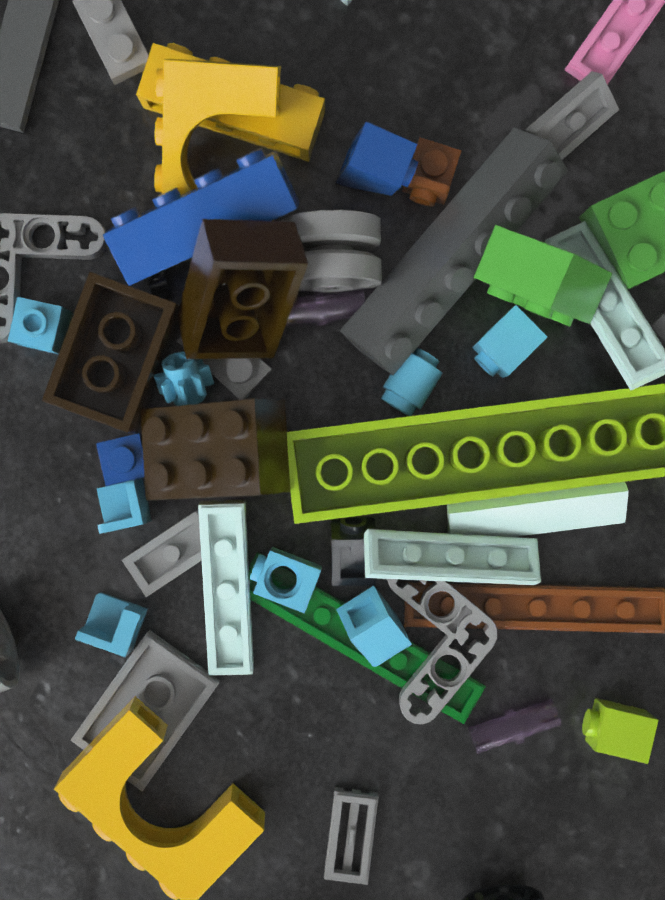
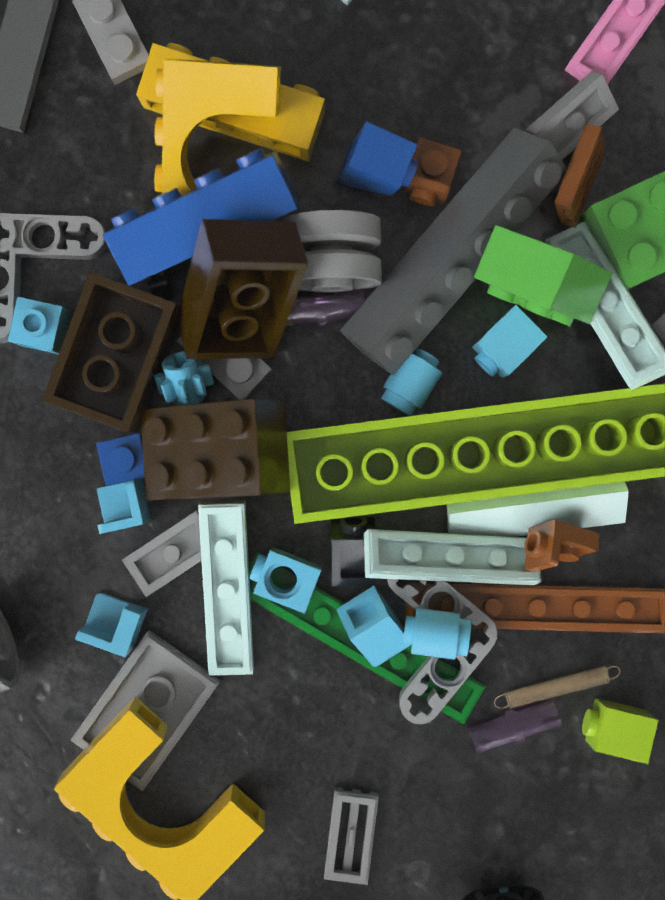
none -> medium azure brick [403,608,471,660]
none -> tan piece [494,666,621,709]
none -> dark orange bracket [524,519,600,572]
none -> dark orange tile [554,124,606,228]

